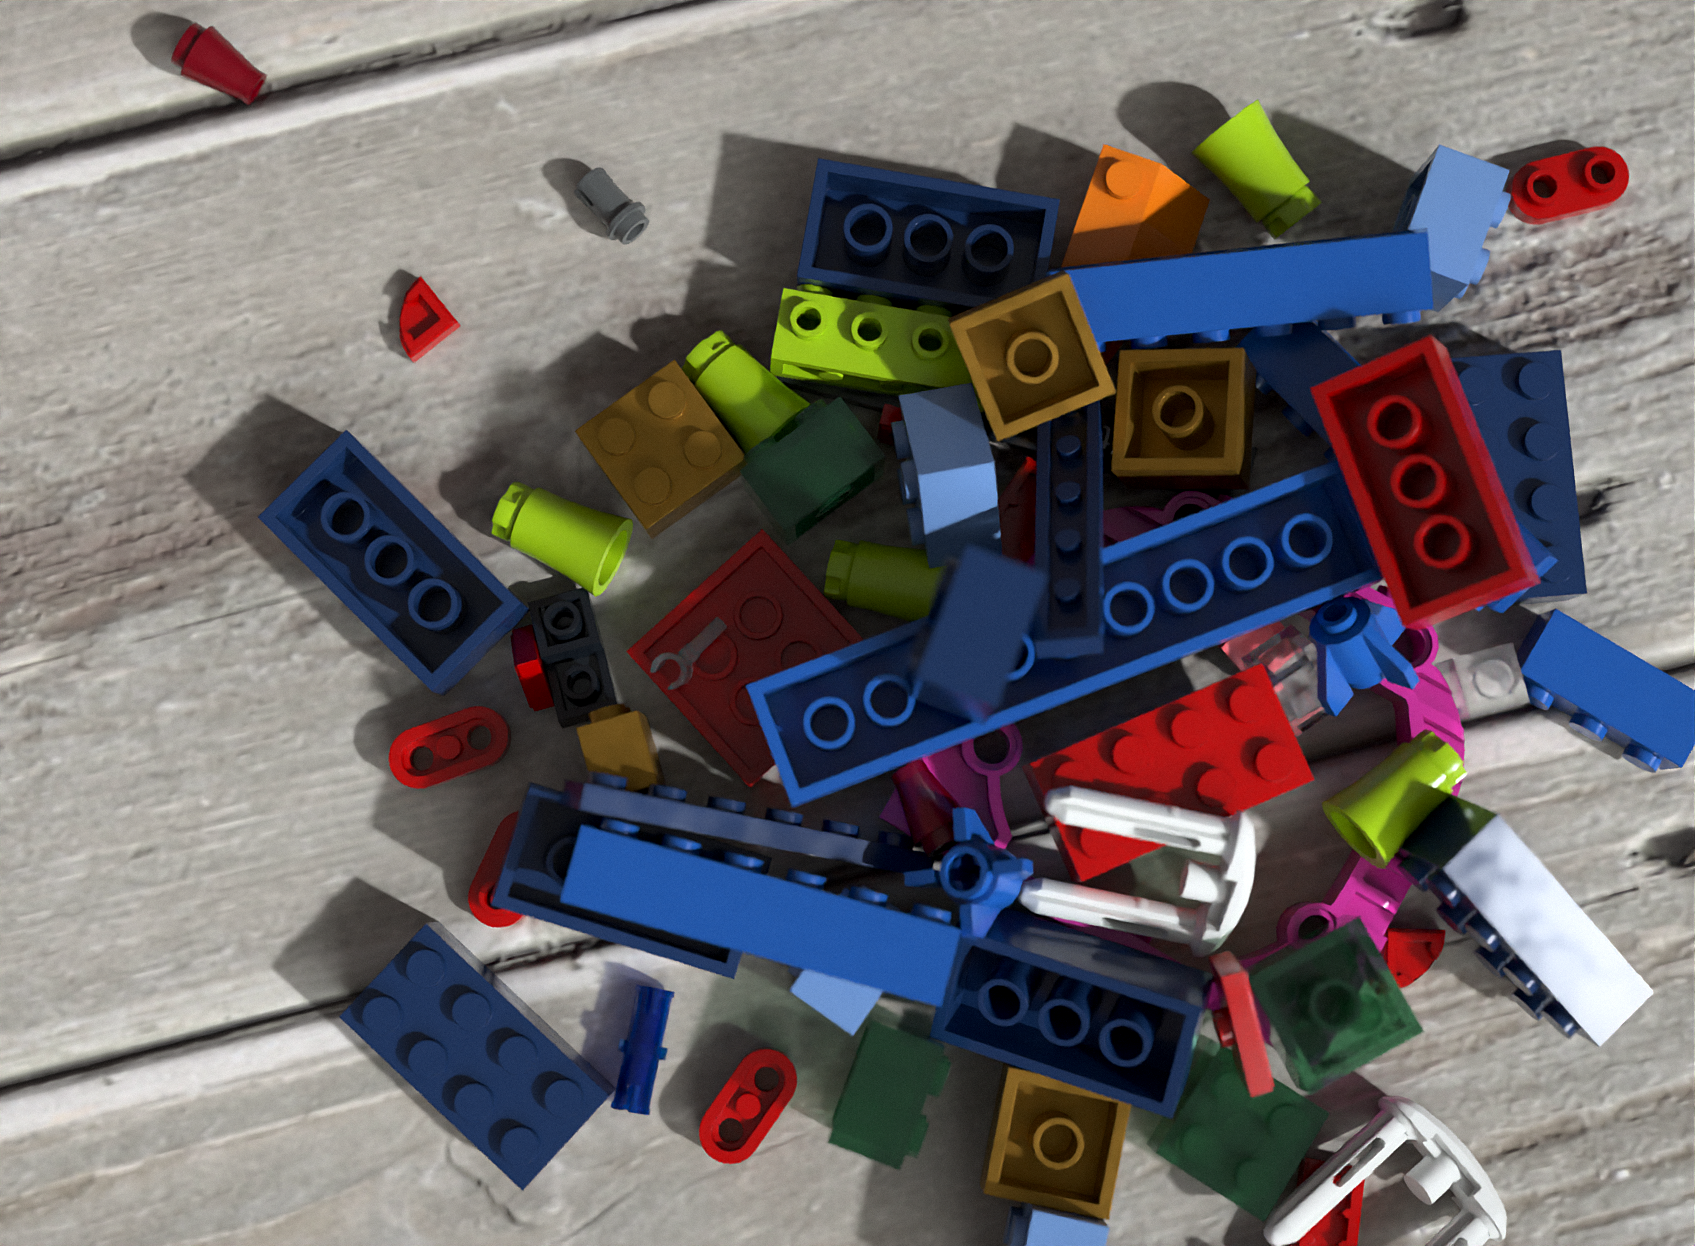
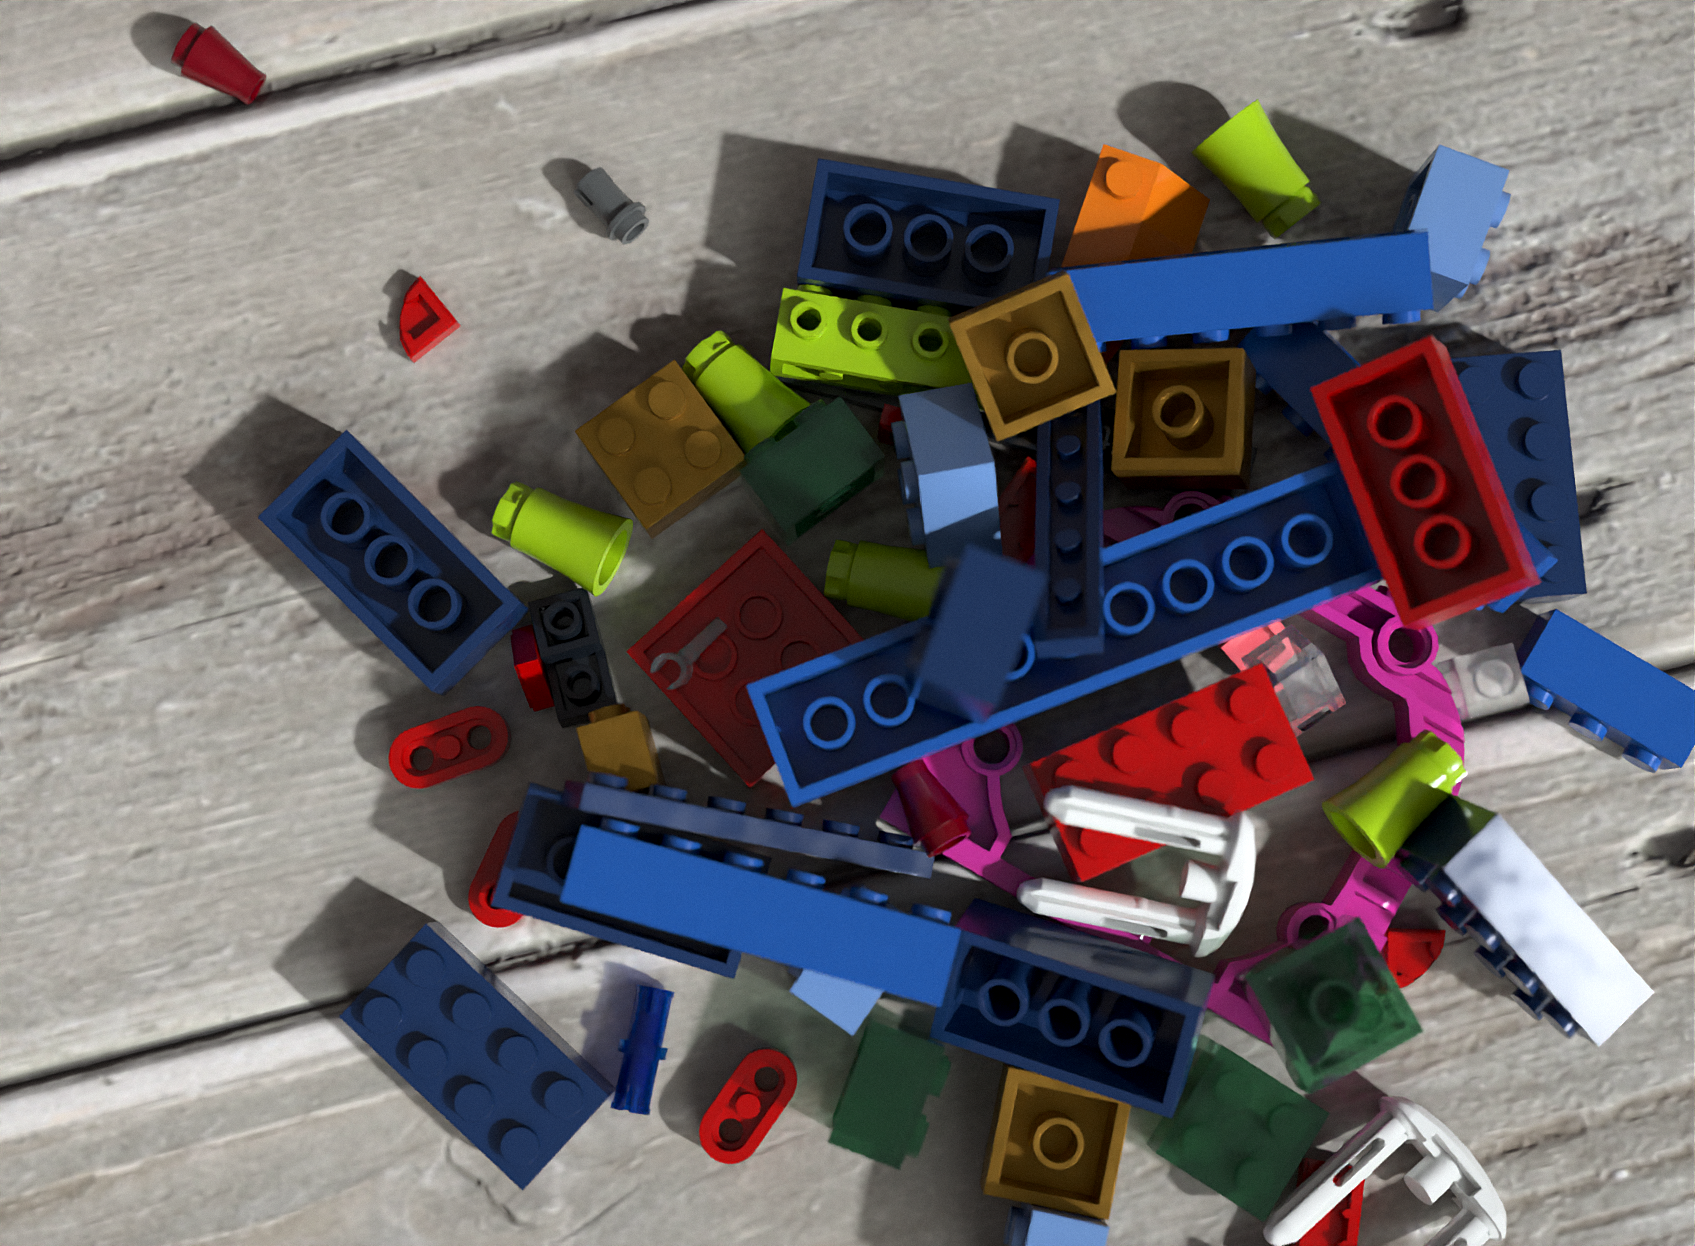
blue brick [904,807,1033,939] -> none
red plate [1208,951,1274,1097] -> none
blue brick [1307,596,1420,717] -> none
red plate [1506,146,1629,225] -> none

